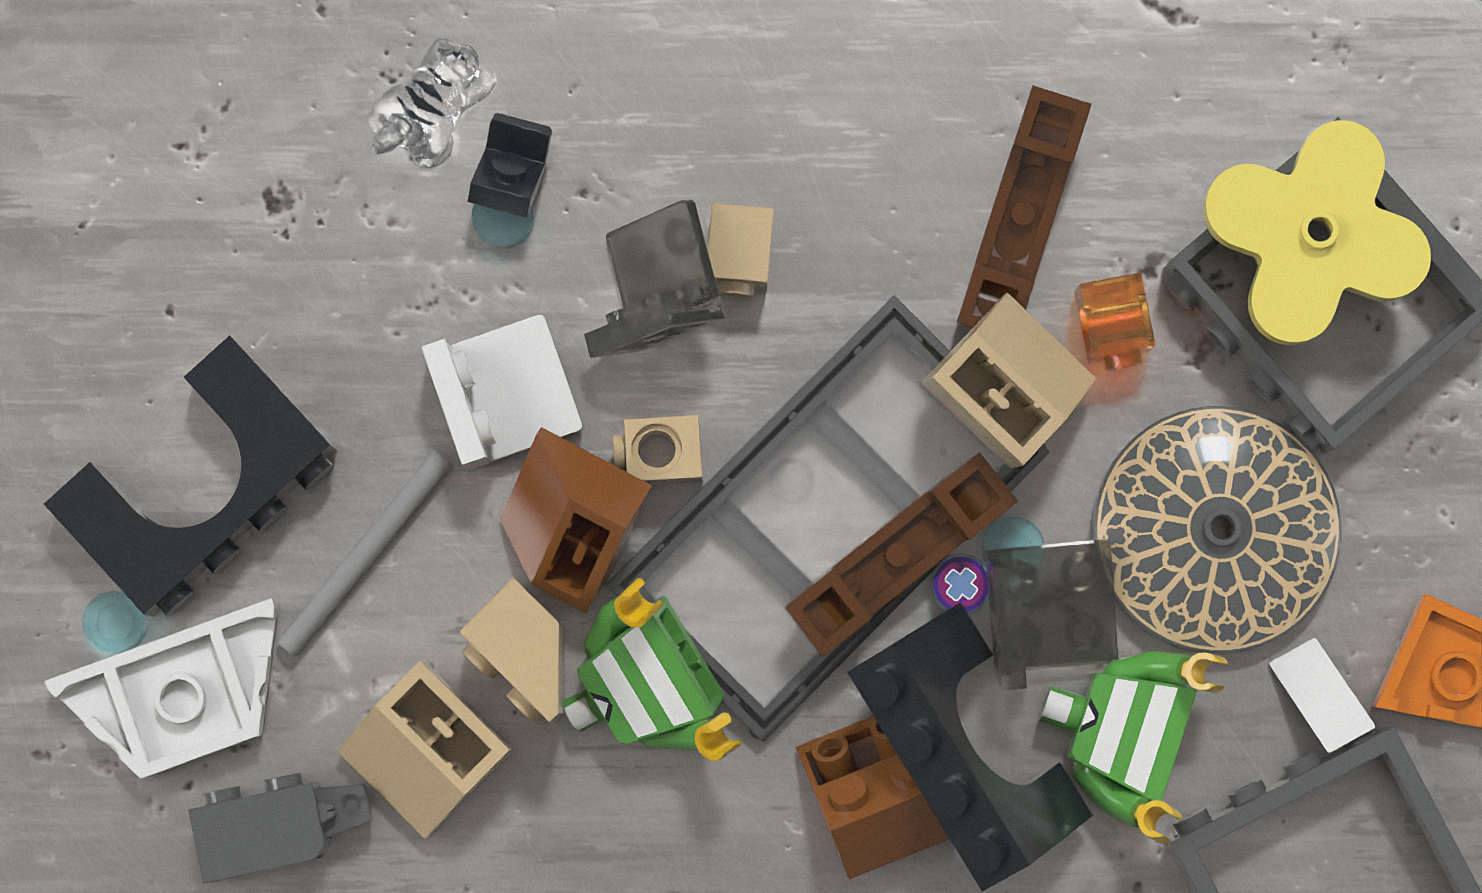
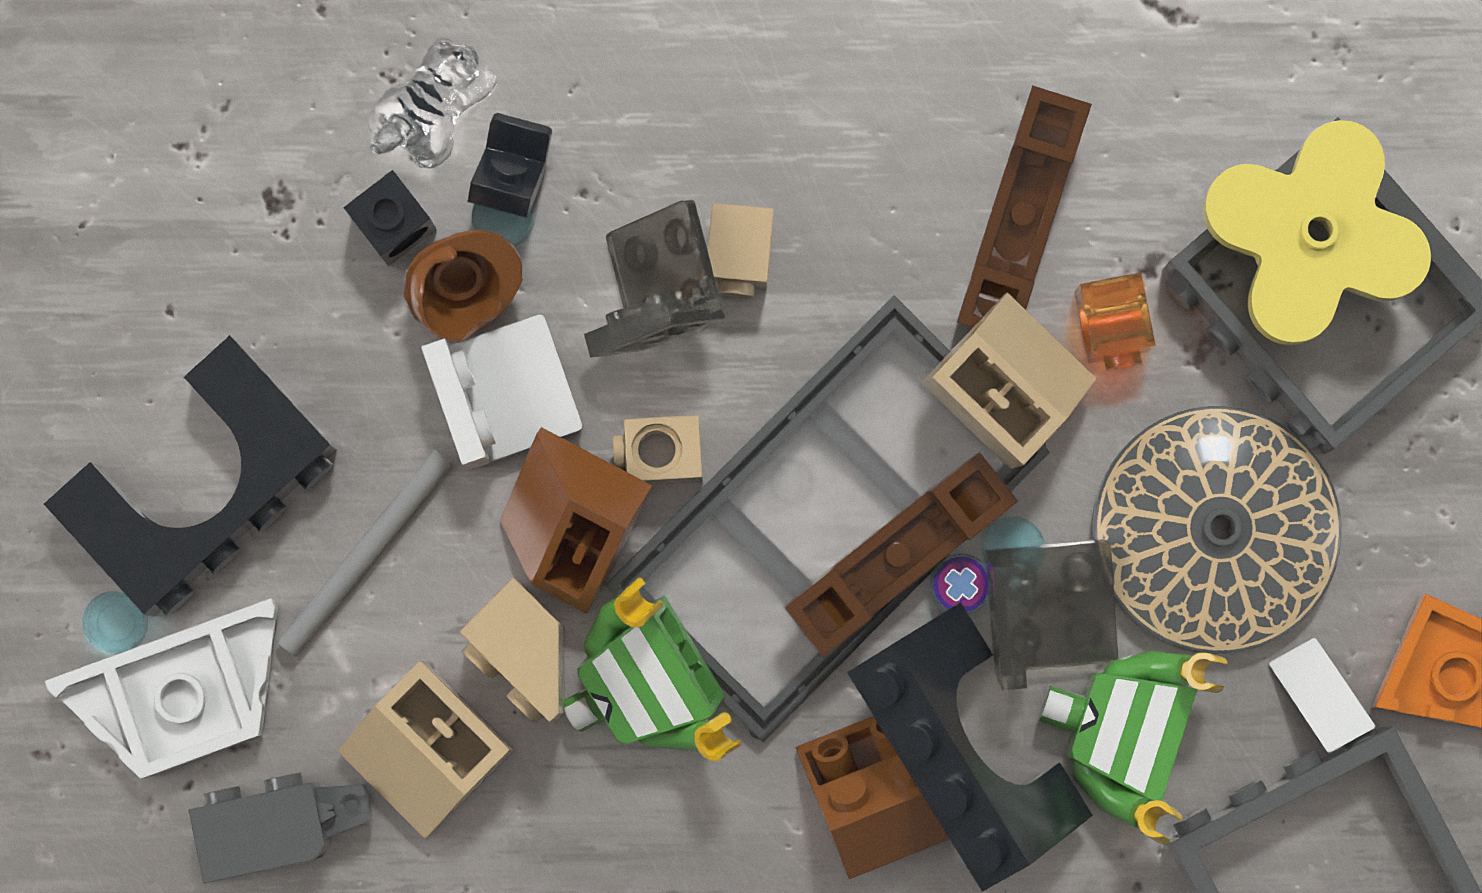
none -> black brick [343,170,437,266]
none -> dark orange piece [403,229,523,343]

